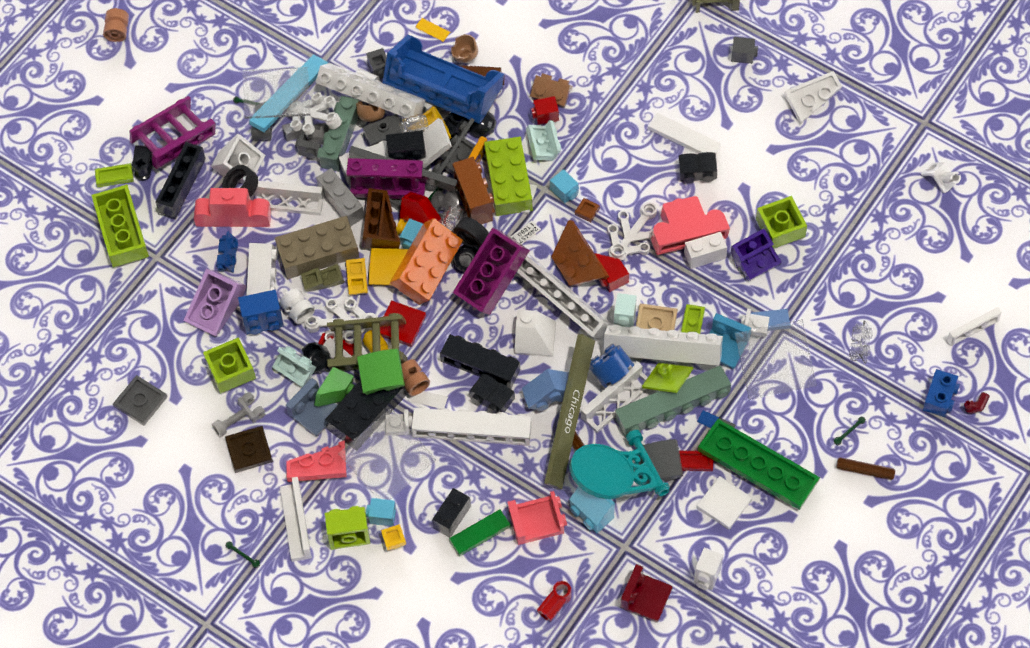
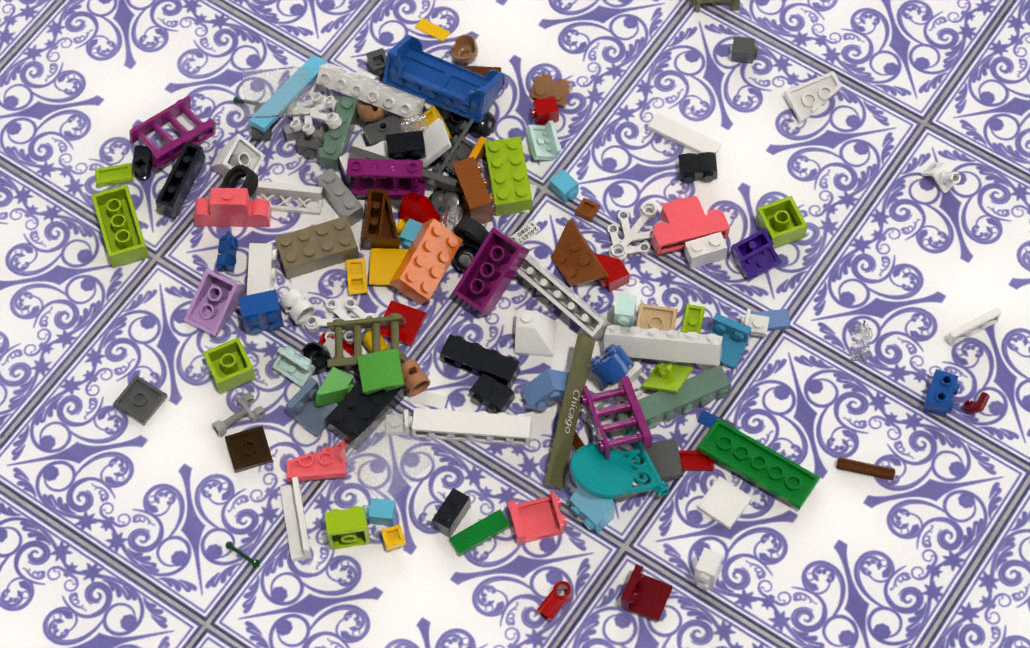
nougat wheel [103,8,129,42] -> none
olive slope [301,264,345,291] -> none
clear piece [735,319,817,400] -> none
dark green hinge [834,416,866,445] -> none
none -> magenta fence [580,376,652,459]

